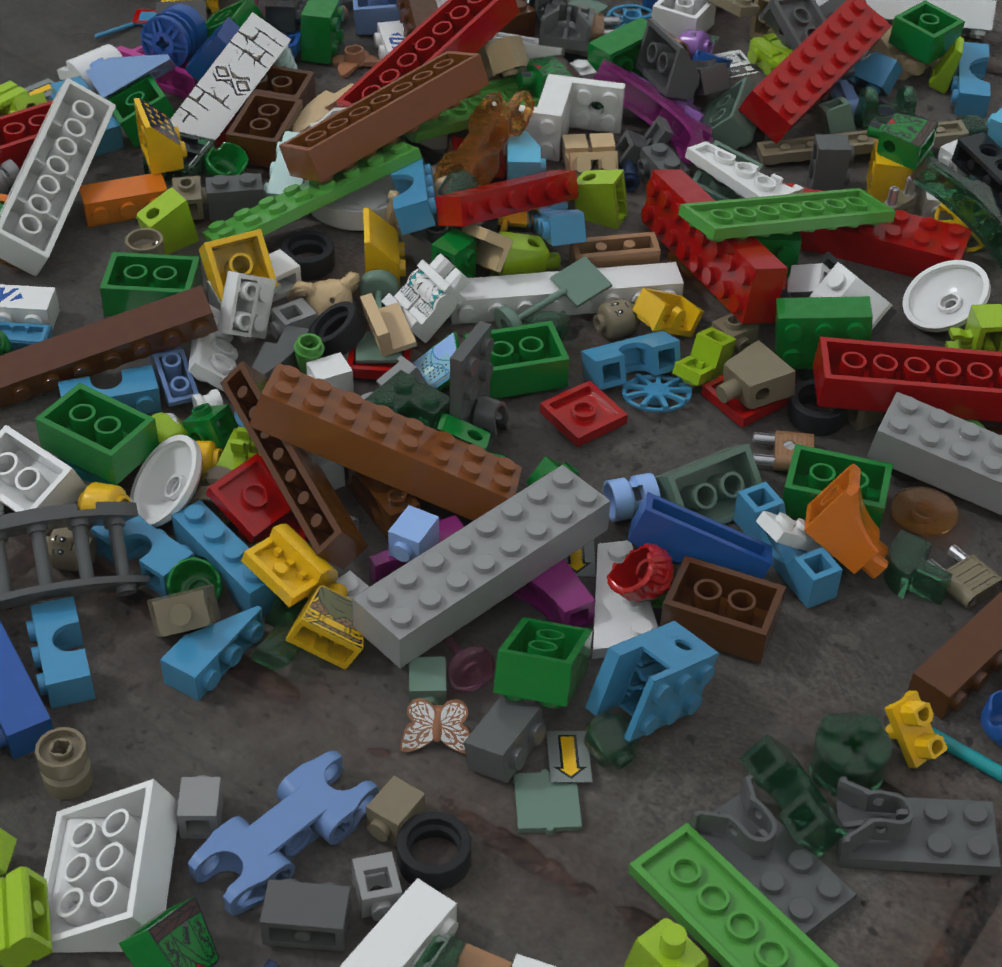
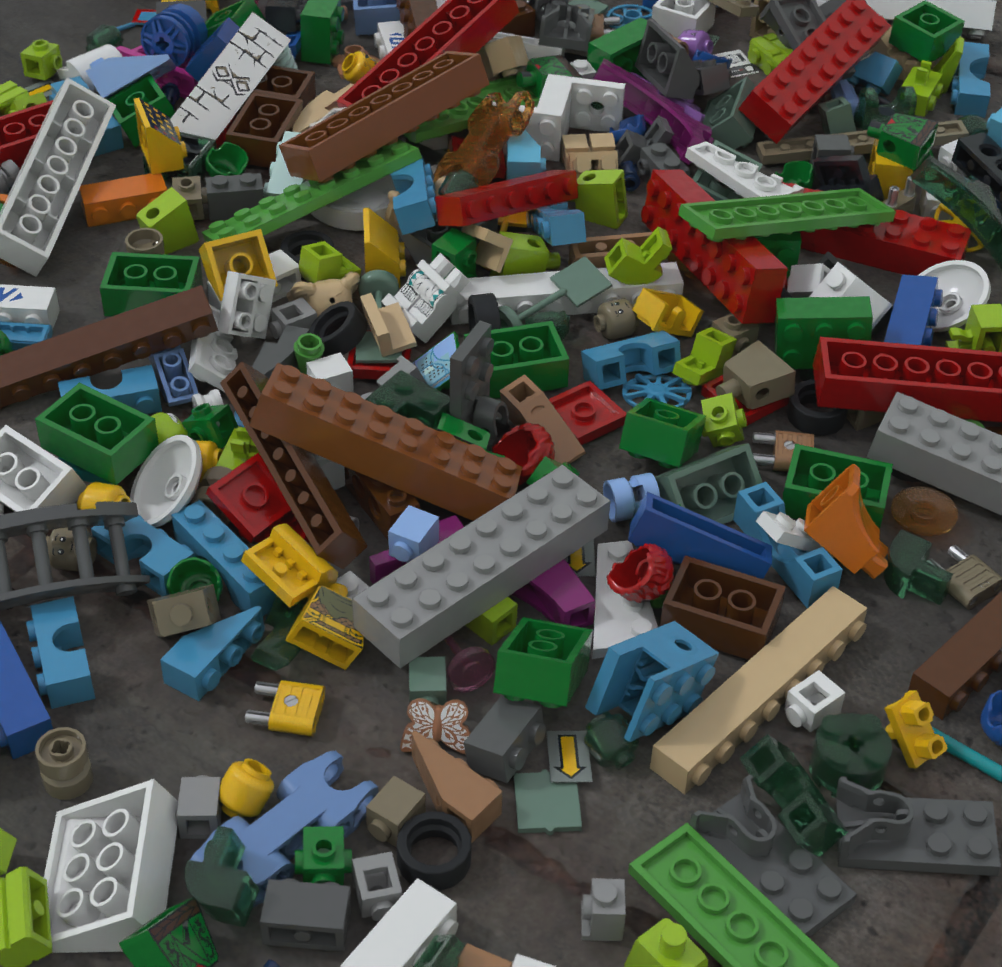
none -> lime brick [20,40,63,81]
none -> clear green head [86,24,124,52]
none -> dark blue pin [161,83,181,109]
none -> clear green brick [185,826,260,928]
none -> yellow head [219,758,275,818]
none -> yellow piece [245,680,325,737]
none -> green brick [295,826,352,886]
none -> lime brick [299,241,361,283]
none -> yellow head [342,51,378,84]
none -> medium nougat slope [411,730,503,843]
none -> lime brick [465,597,518,646]
none -> black tyre [468,293,501,332]
none -> red hair [491,423,555,485]
none -> medium nougat slope [500,375,586,464]
none -> light grey brick [581,878,626,942]
none -> lime brick [604,226,673,285]
none -> blue hair [609,114,647,145]
none -> green brick [619,398,706,468]
none -> tan brick [650,586,867,795]
none -> lime brick [701,393,747,447]
none -> green hair [775,161,814,189]
none -> white brick [784,670,846,732]
none -> black brick [813,155,885,202]
none -> blue brick [884,274,943,346]
none -> lime brick [896,60,944,117]

